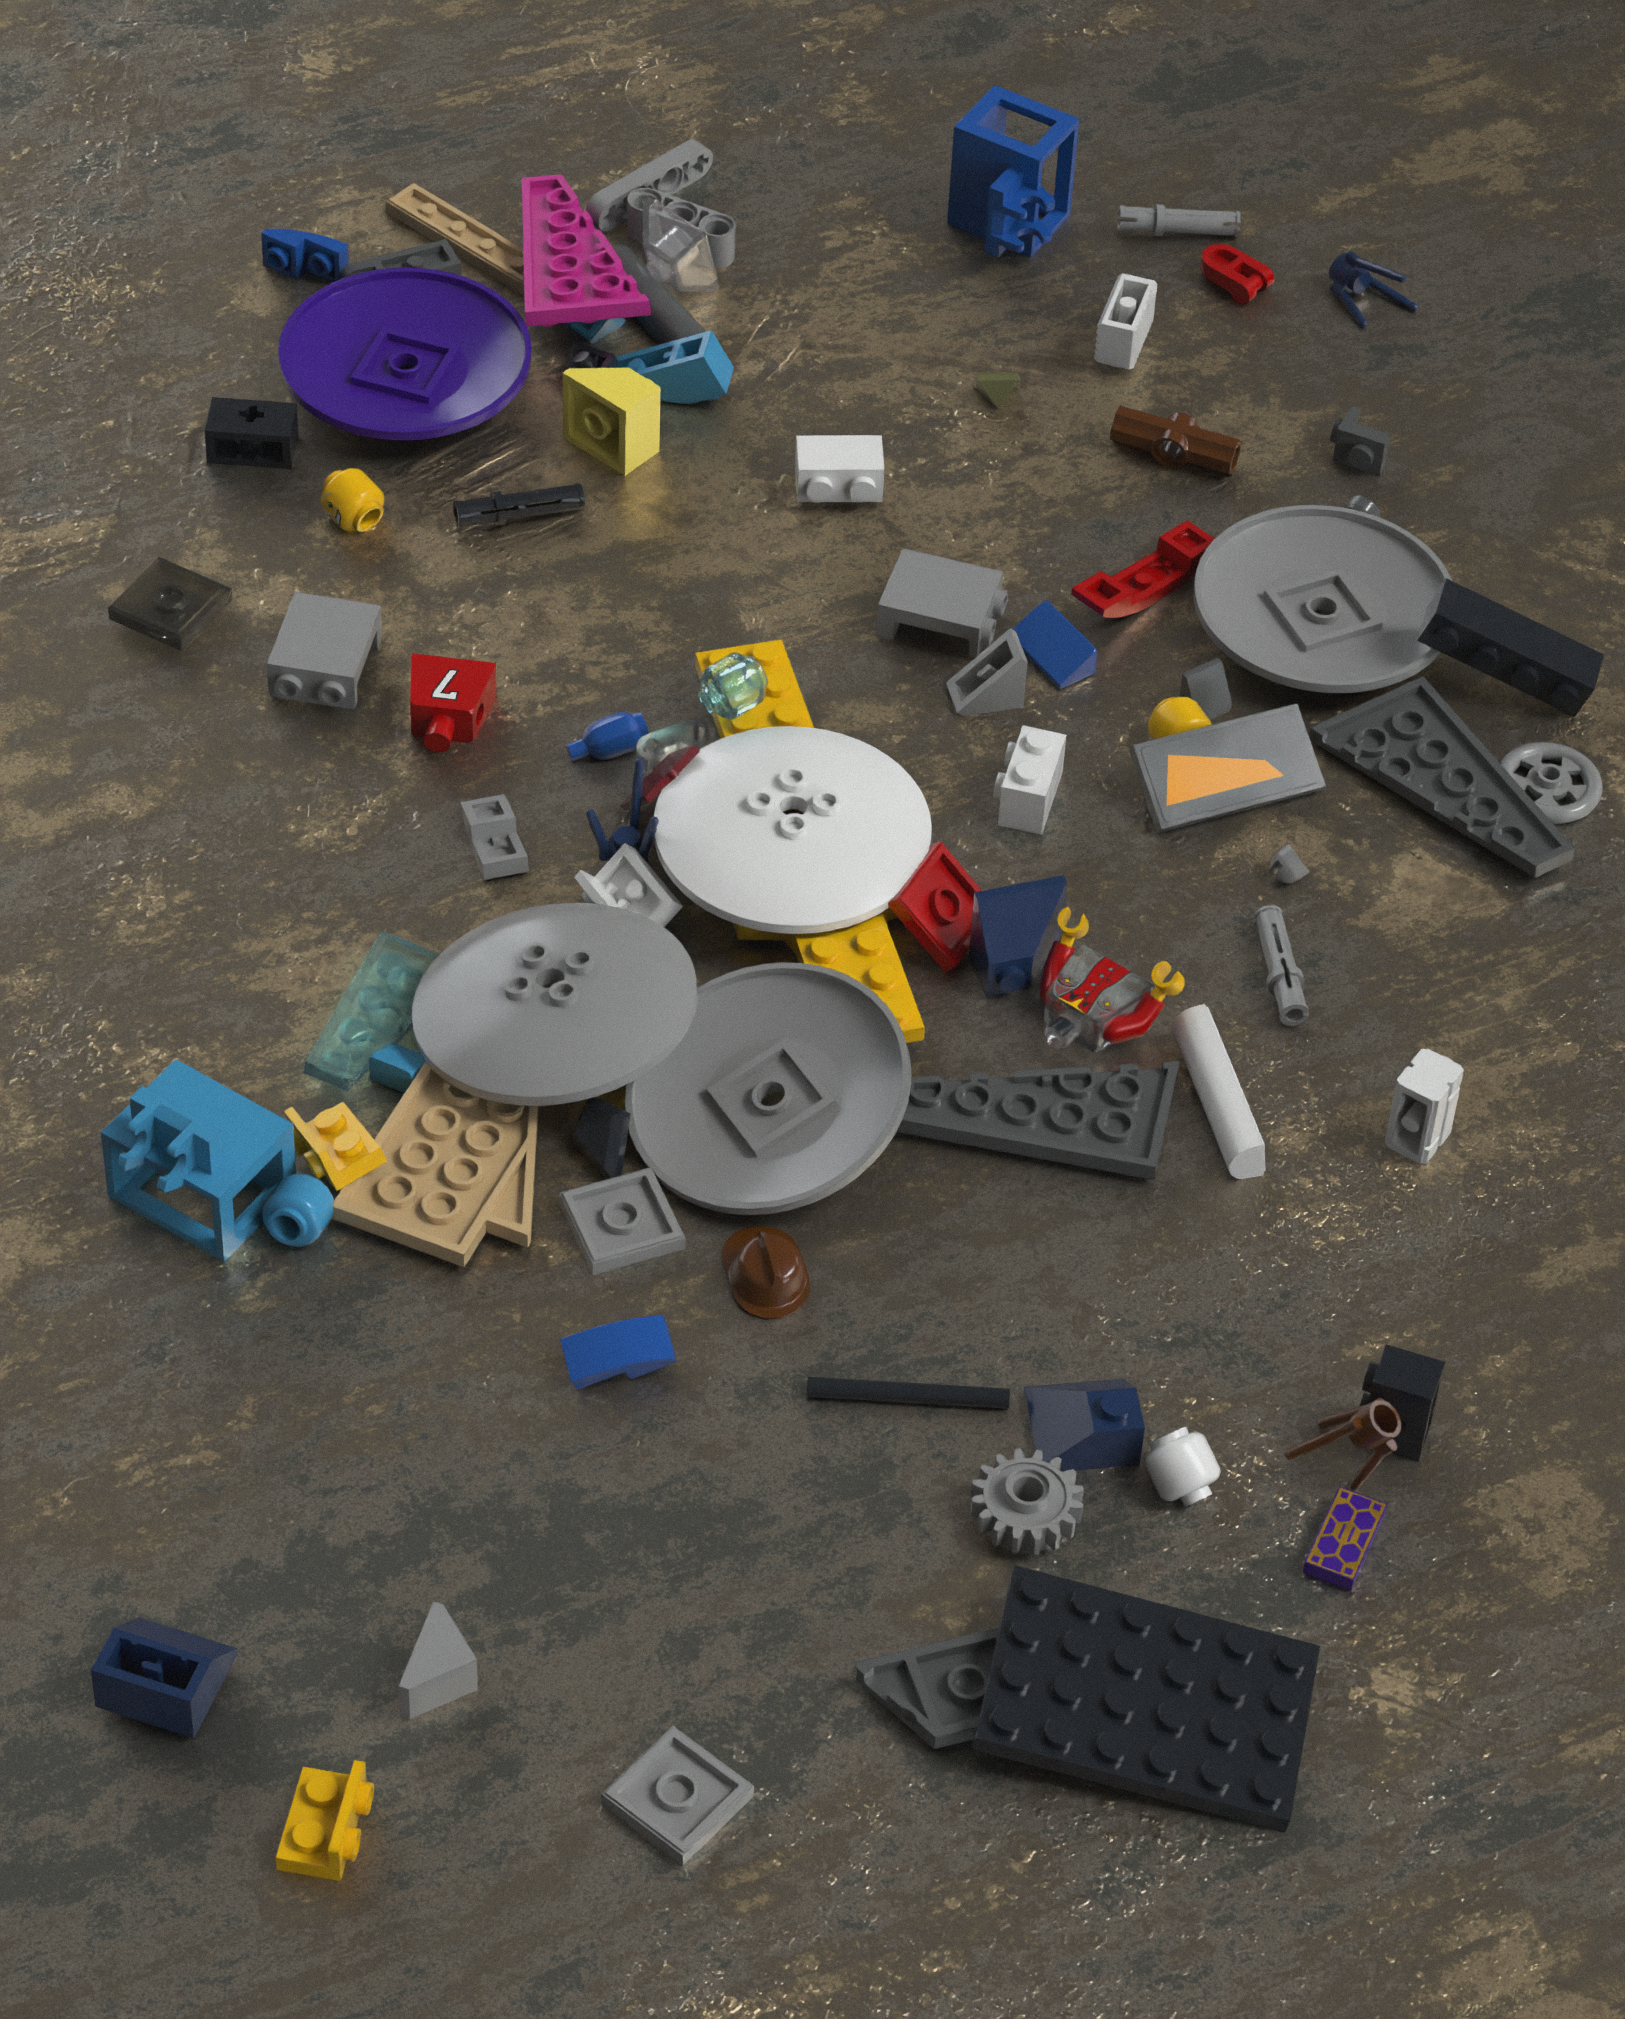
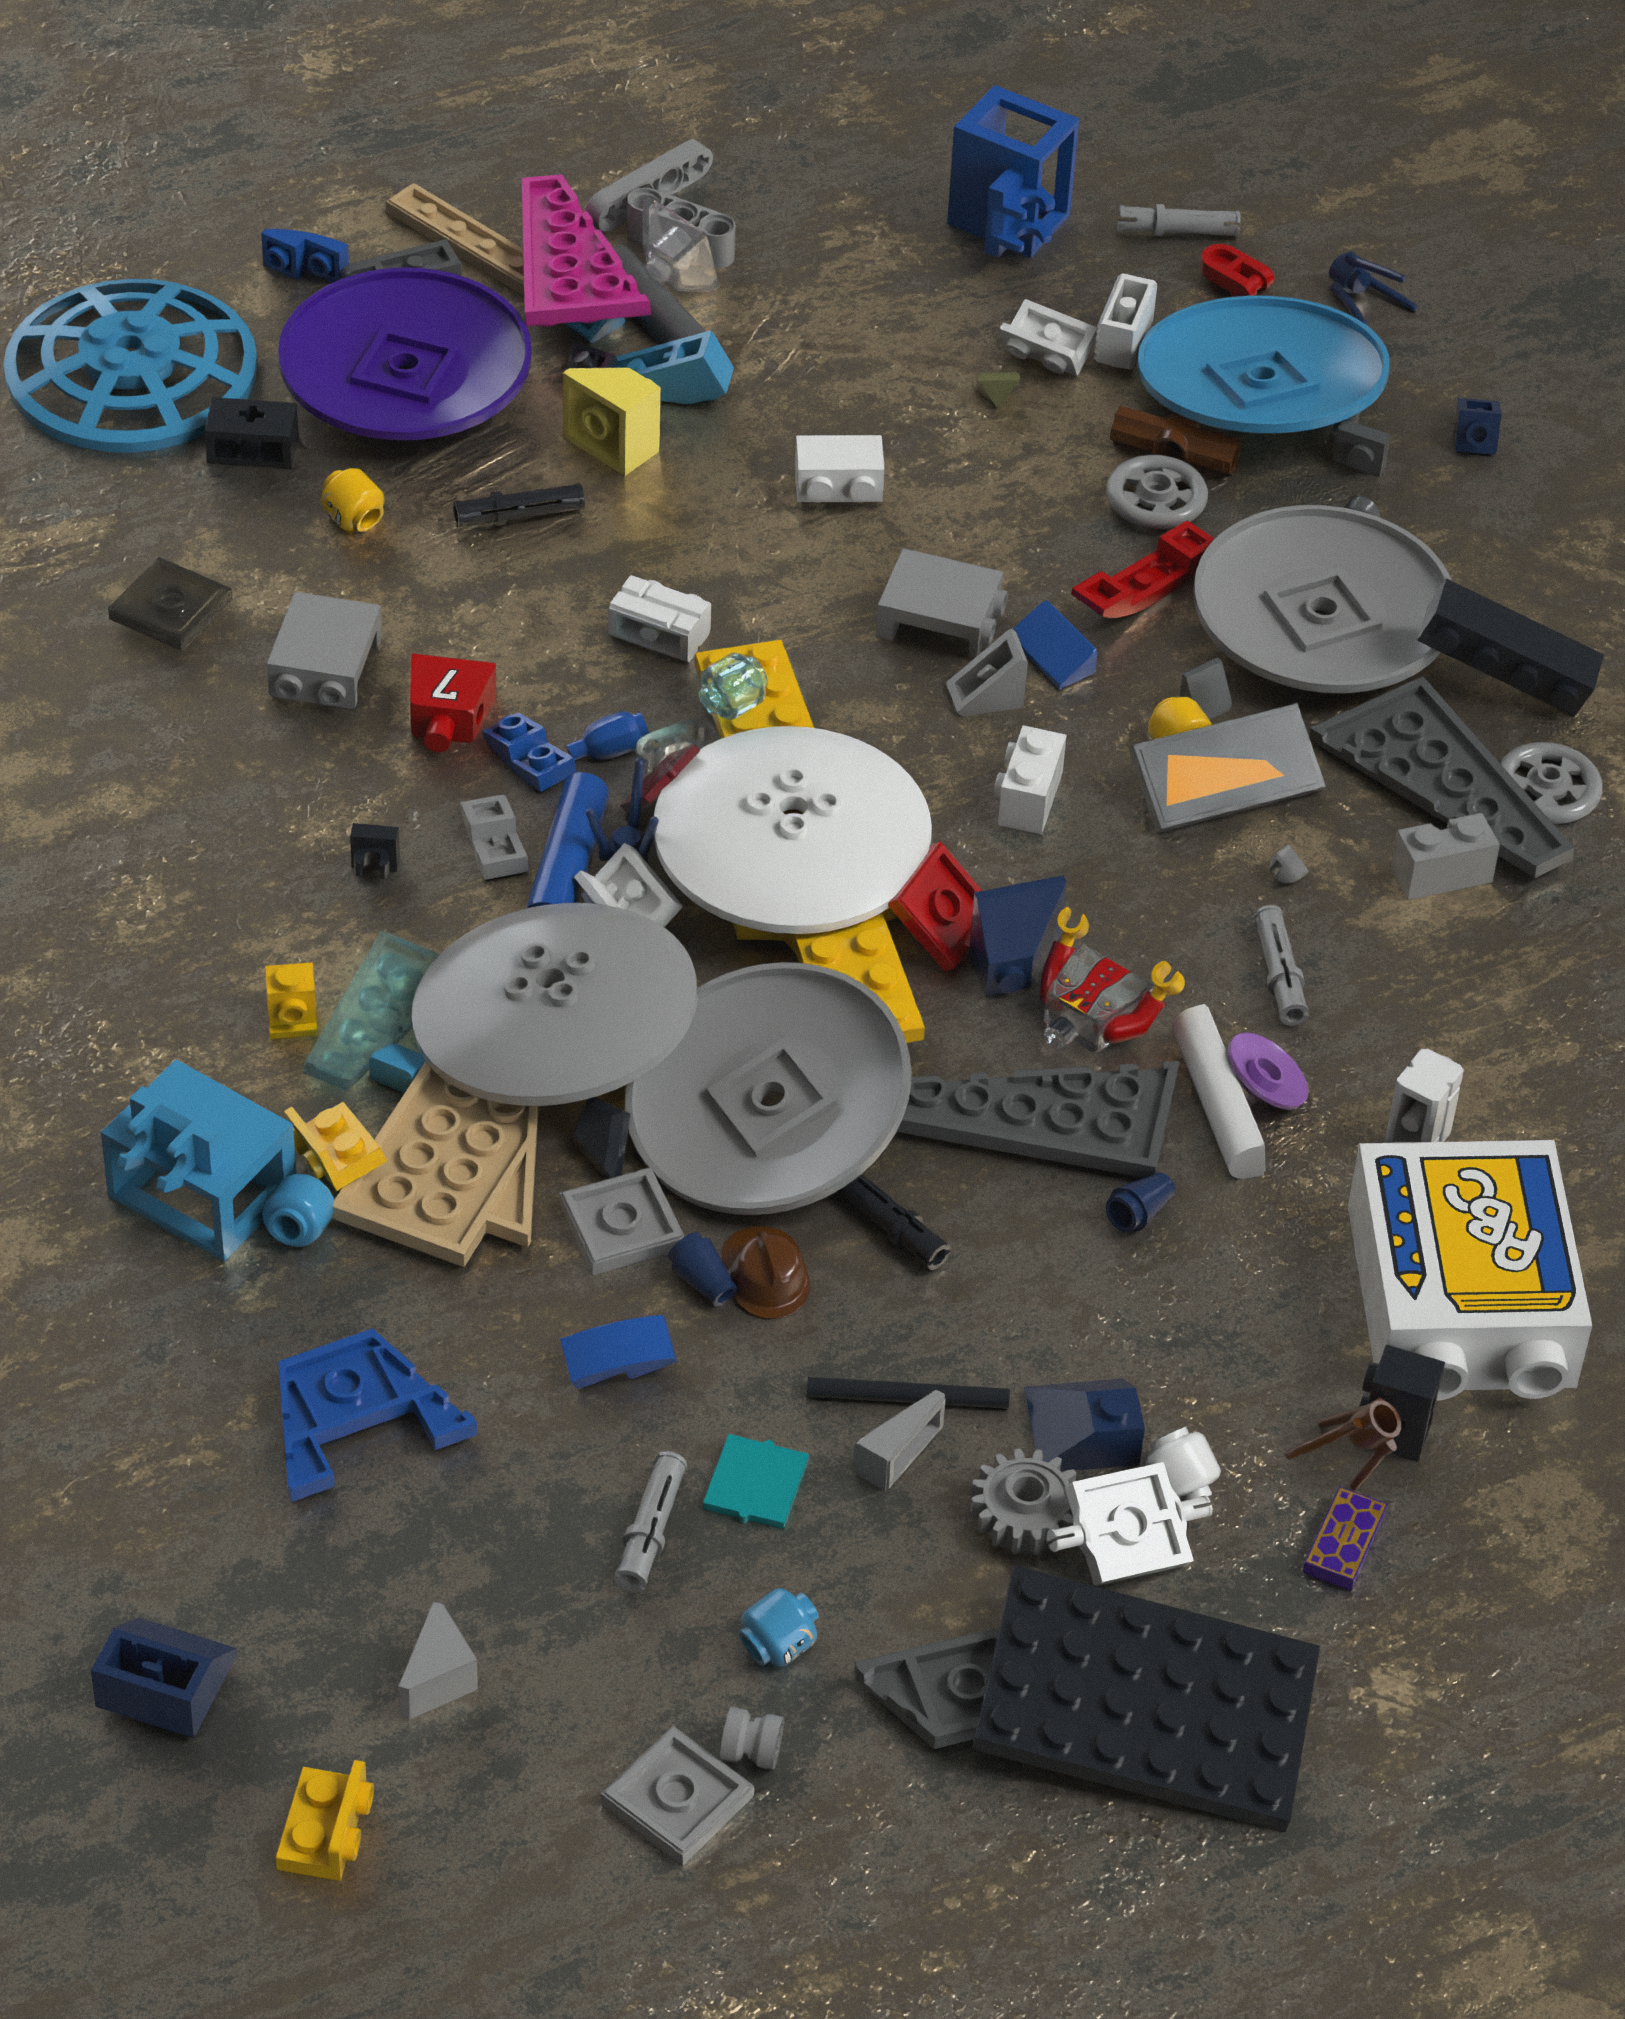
none -> dark azure dish [4,279,258,453]
none -> yellow brick [265,962,318,1039]
none -> blue wing [278,1328,477,1502]
none -> black tile [350,823,400,879]
none -> blue slope [482,712,577,792]
none -> blue brick [525,772,609,909]
none -> white brick [608,575,711,663]
none -> light grey pin [614,1451,687,1592]
none -> dark blue cone [668,1232,737,1306]
none -> teal piece [703,1434,809,1529]
none -> light grey wheel [720,1706,784,1770]
none -> dark azure head [738,1588,819,1667]
none -> black pin [837,1174,951,1270]
none -> light grey slope [853,1390,945,1491]
none -> white bracket [999,299,1098,376]
none -> white plate [1047,1462,1212,1586]
none -> dark blue cone [1105,1172,1175,1232]
none -> light grey plate [1106,455,1208,529]
none -> dark azure dish [1138,296,1390,433]
none -> medium lavender dish [1227,1032,1308,1110]
none -> brick [1348,1140,1592,1401]
none -> light grey brick [1391,813,1500,900]
none -> dark blue bracket [1455,398,1502,454]

